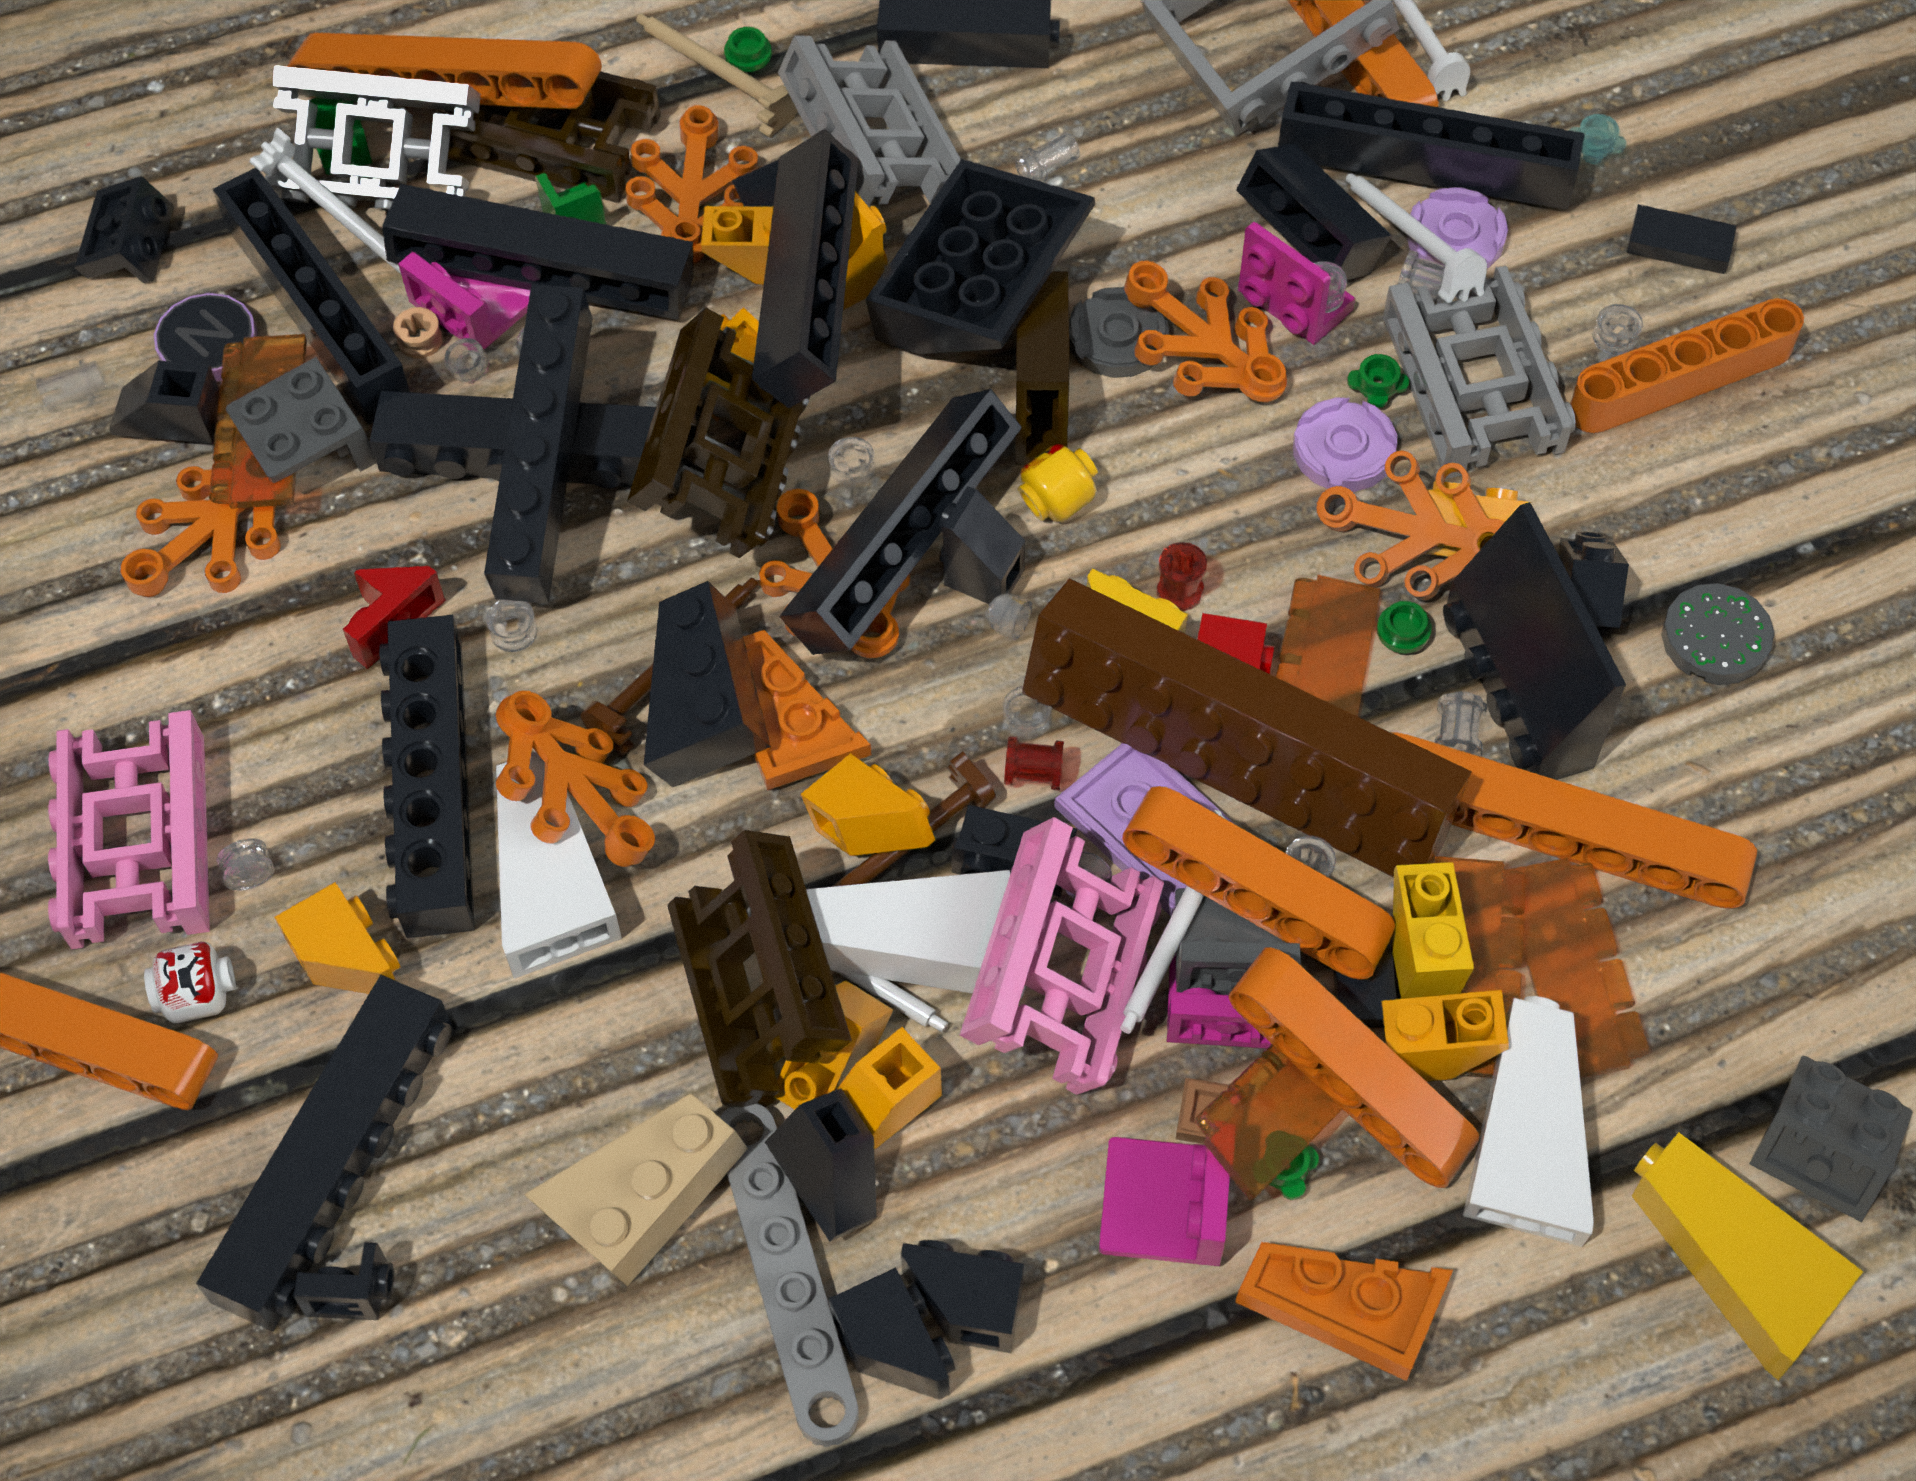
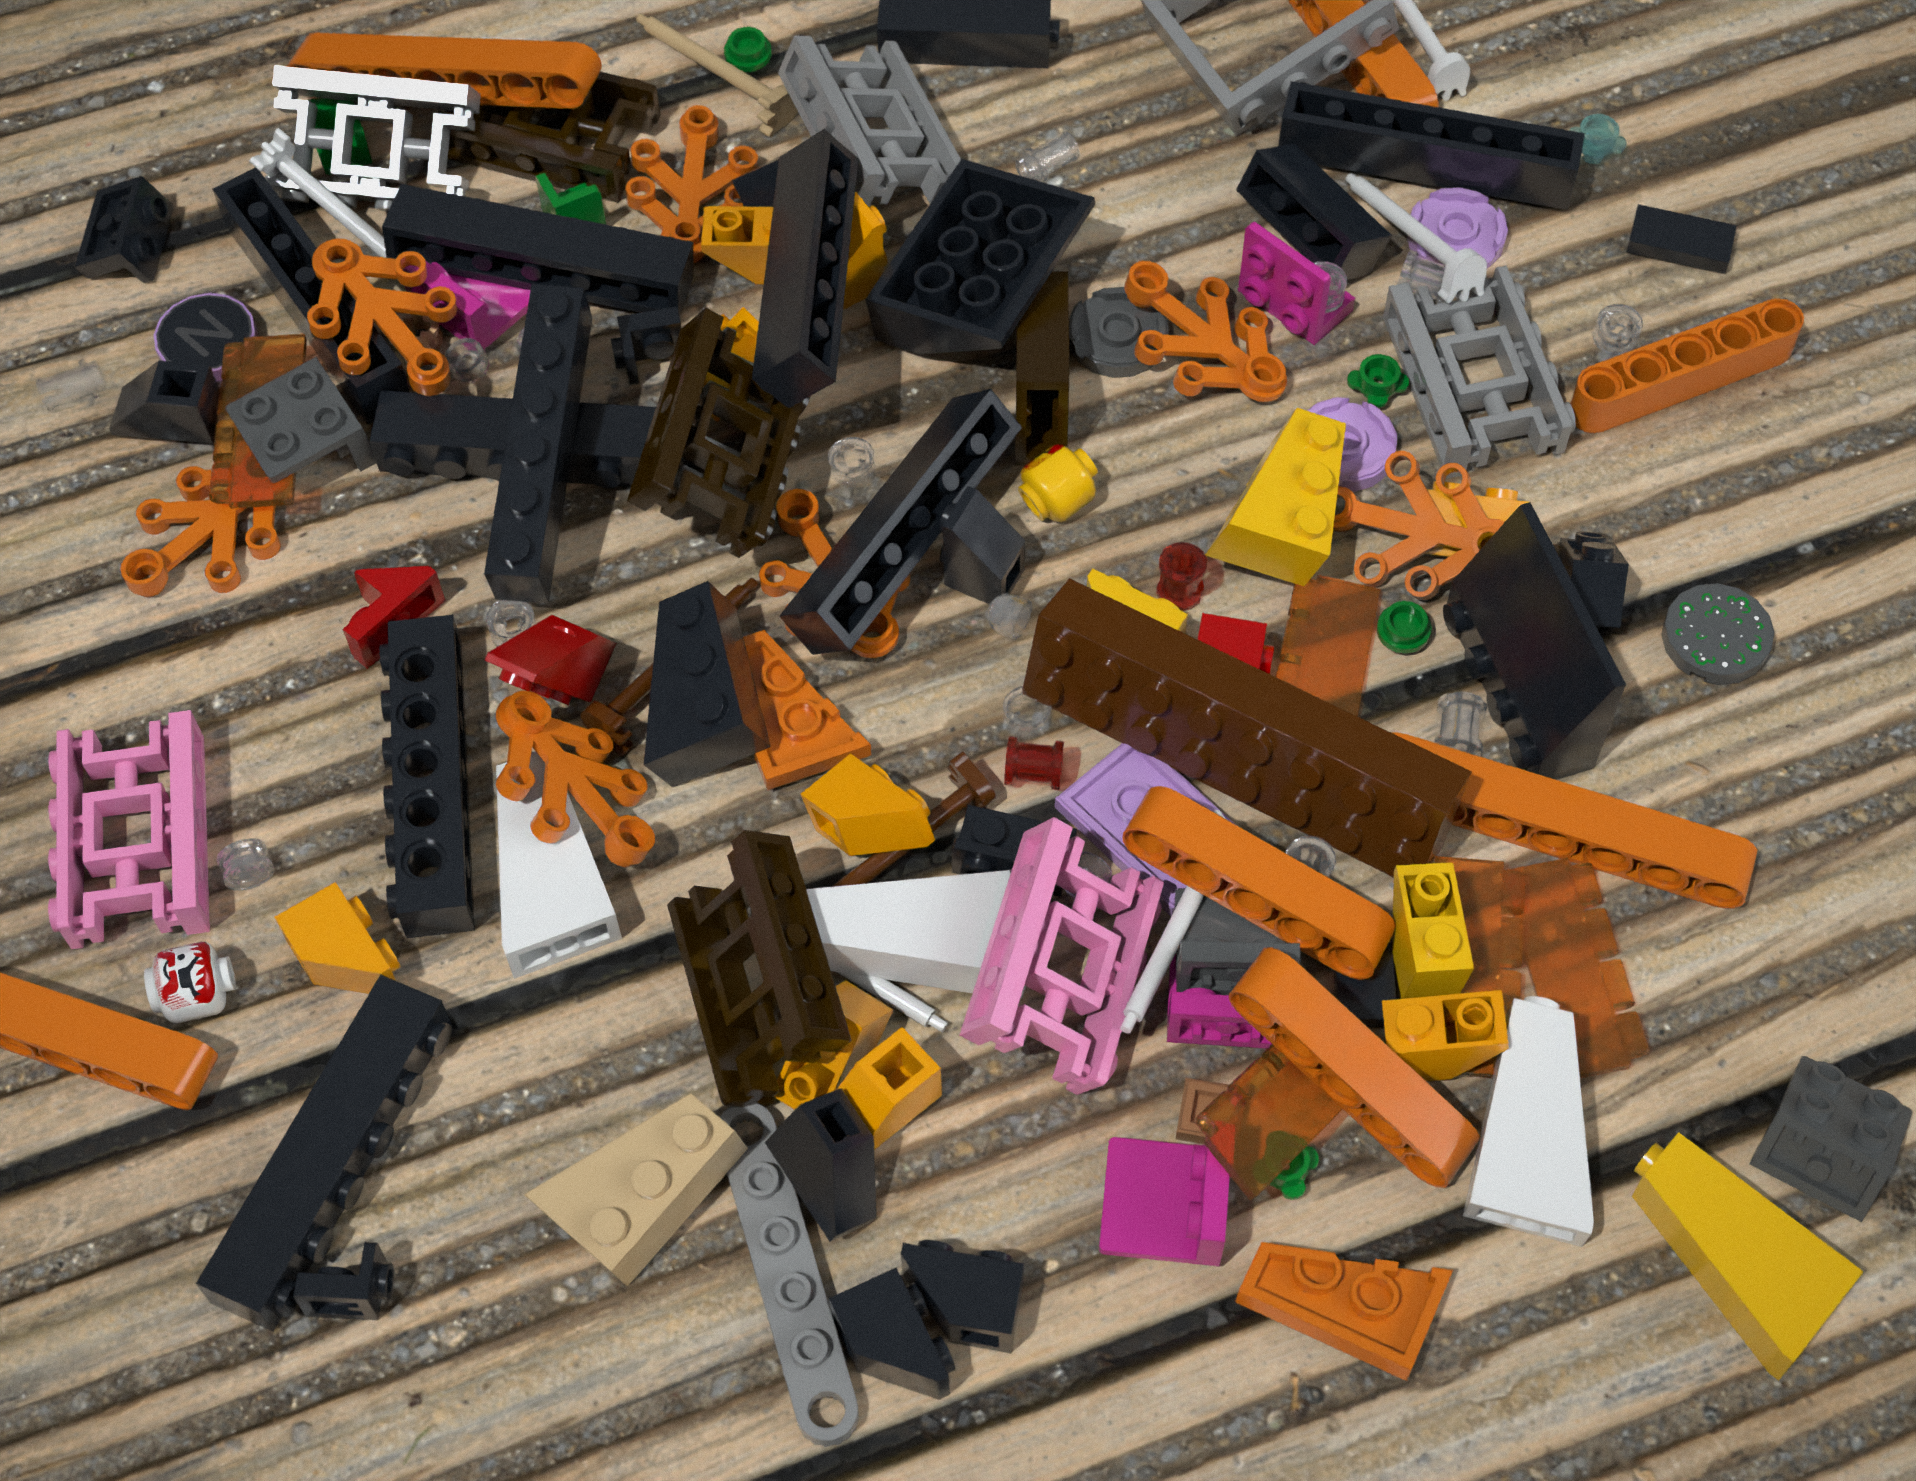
none -> orange plant [307,239,457,396]
none -> red slope [485,615,617,705]
none -> black bracket [611,306,682,385]
none -> yellow wedge [1205,408,1346,586]

